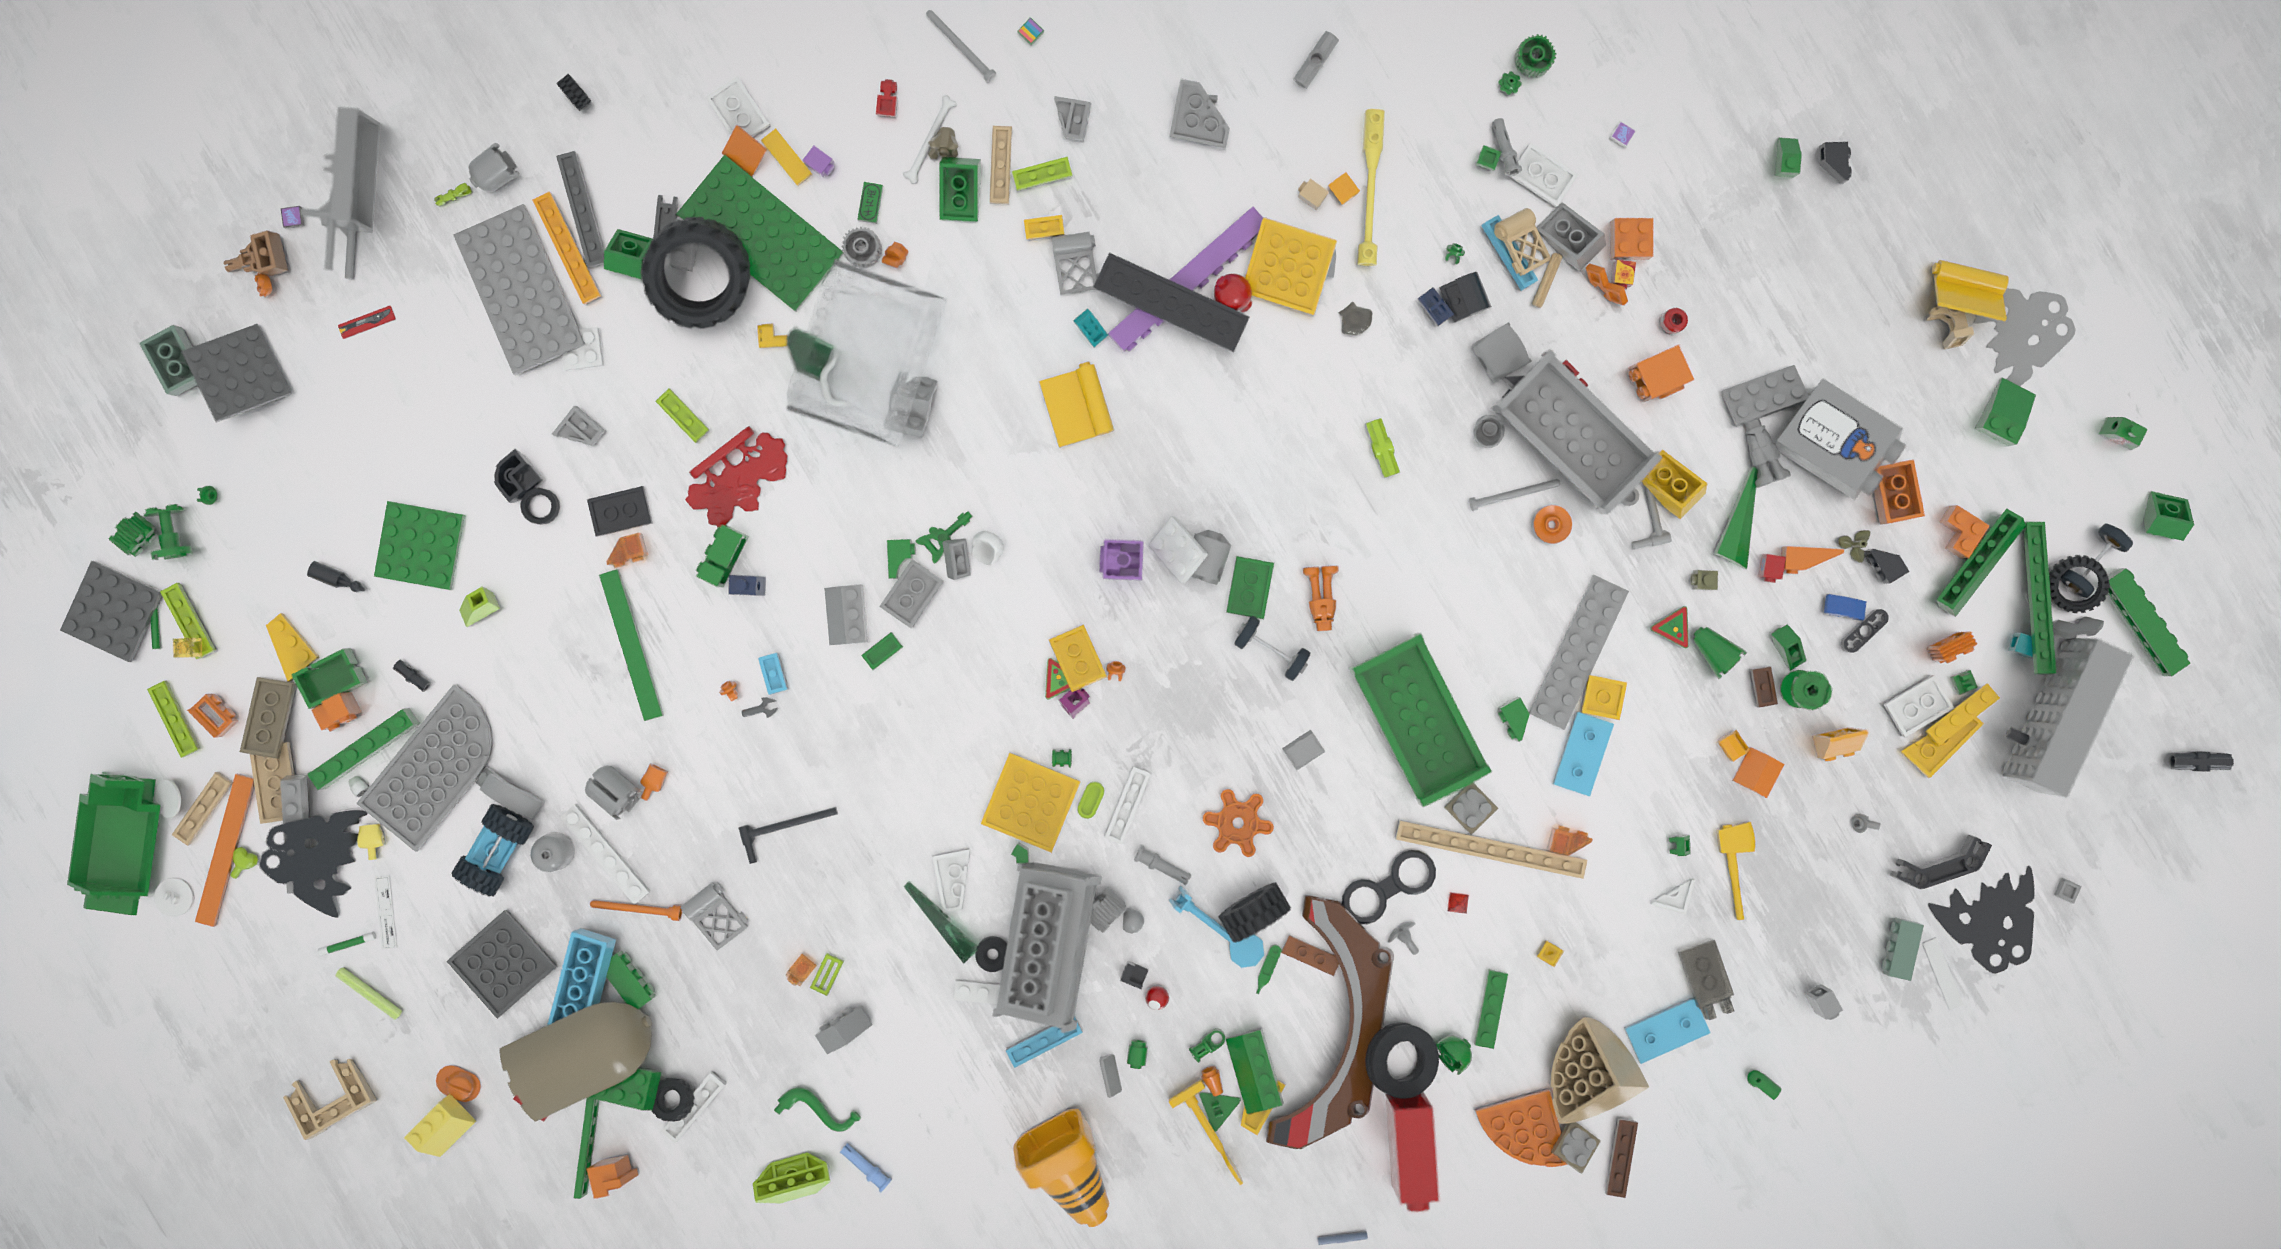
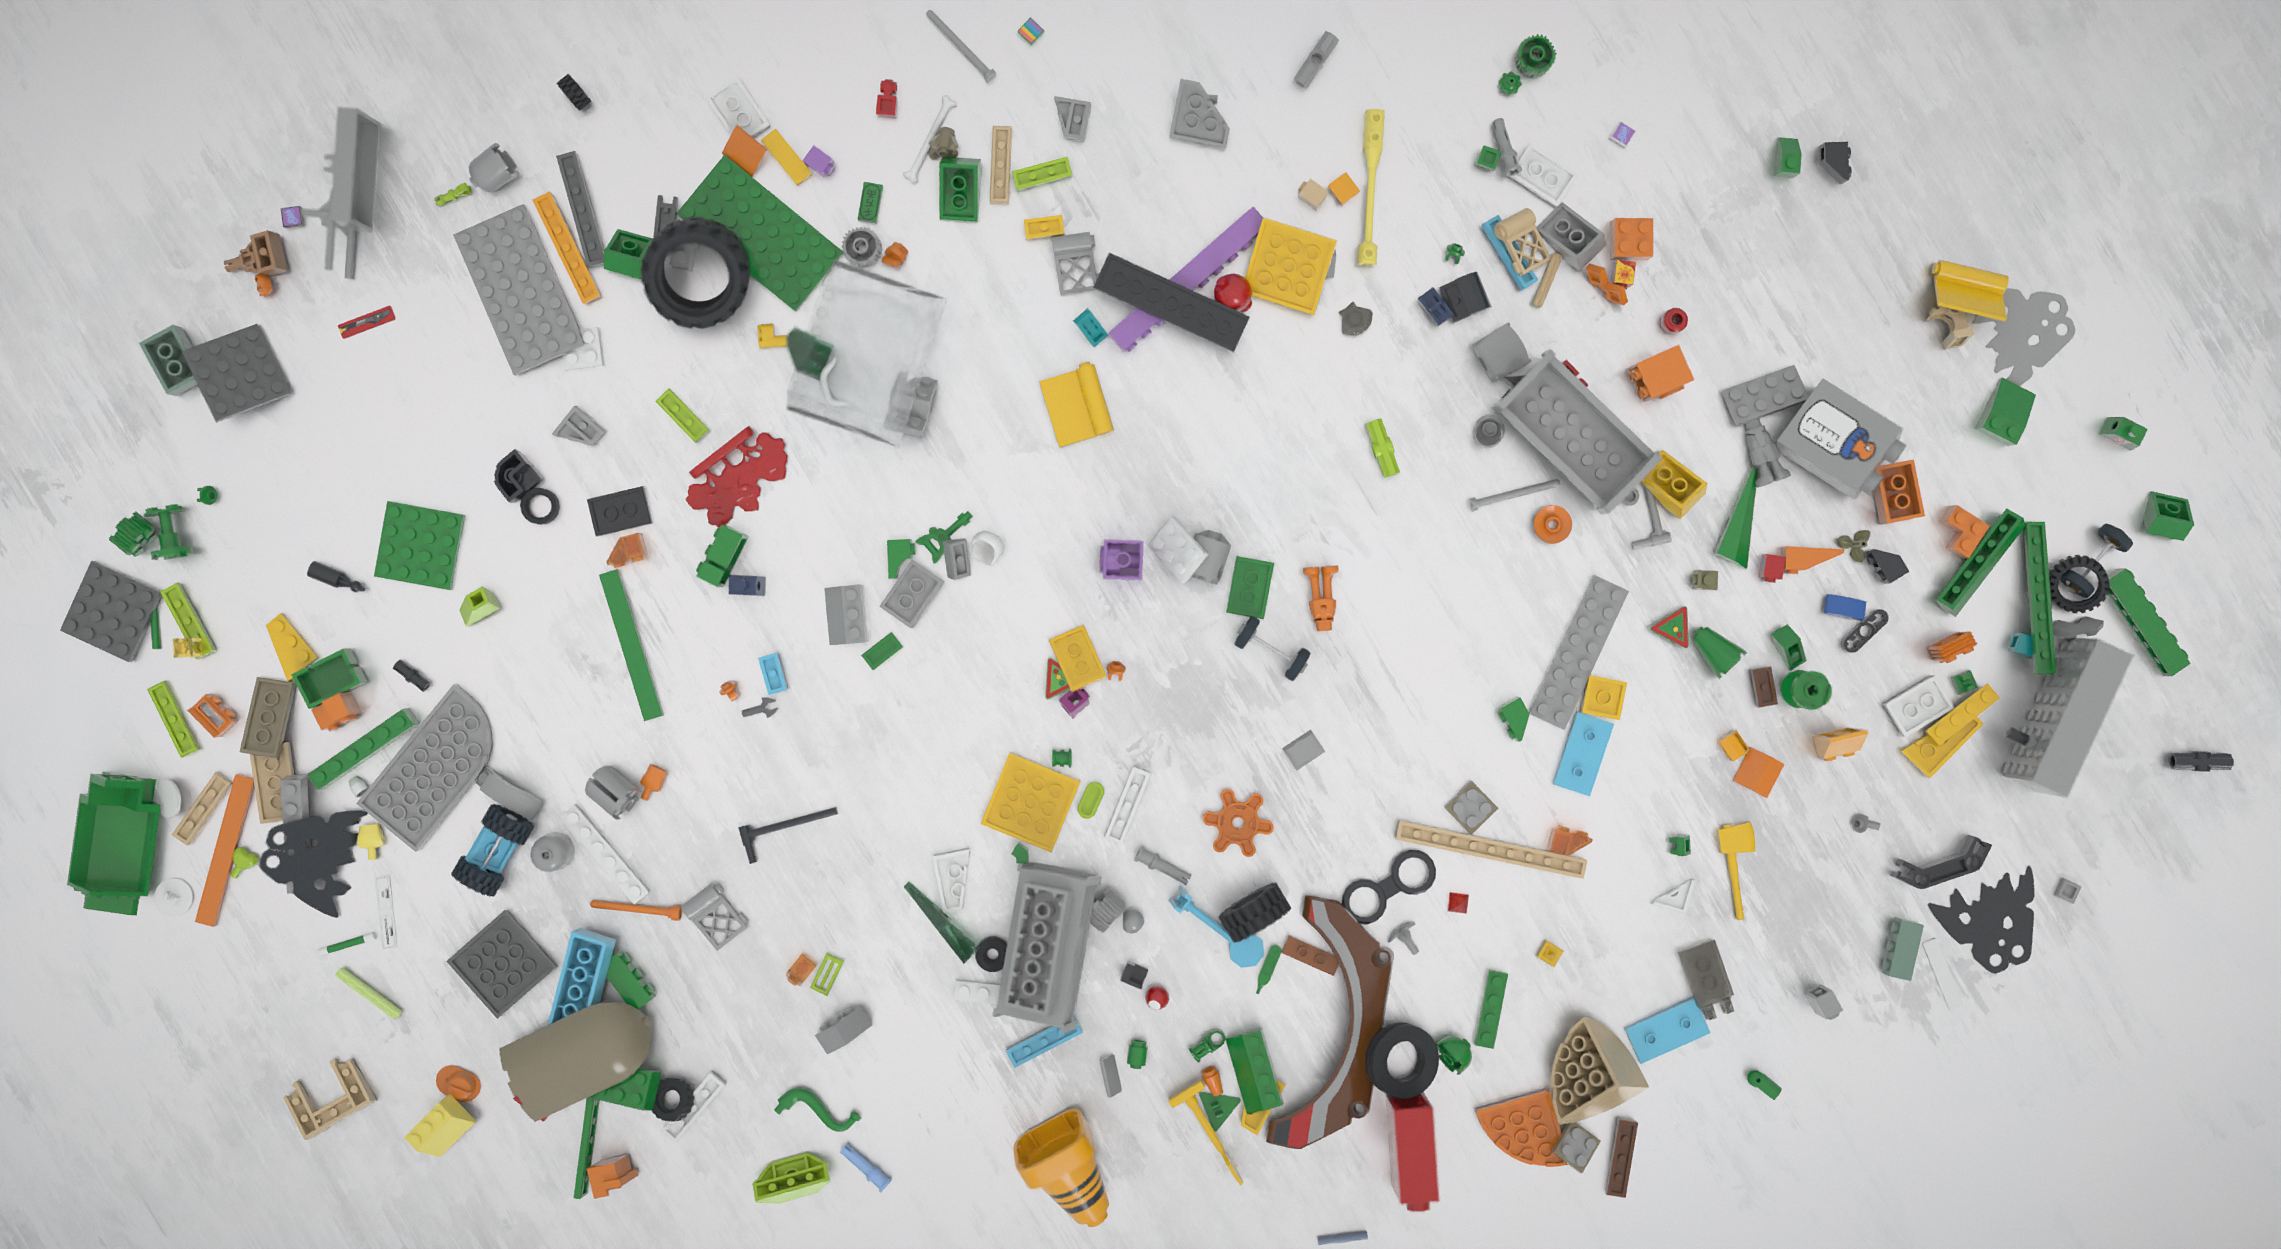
green piece [1349,633,1492,807] -> none

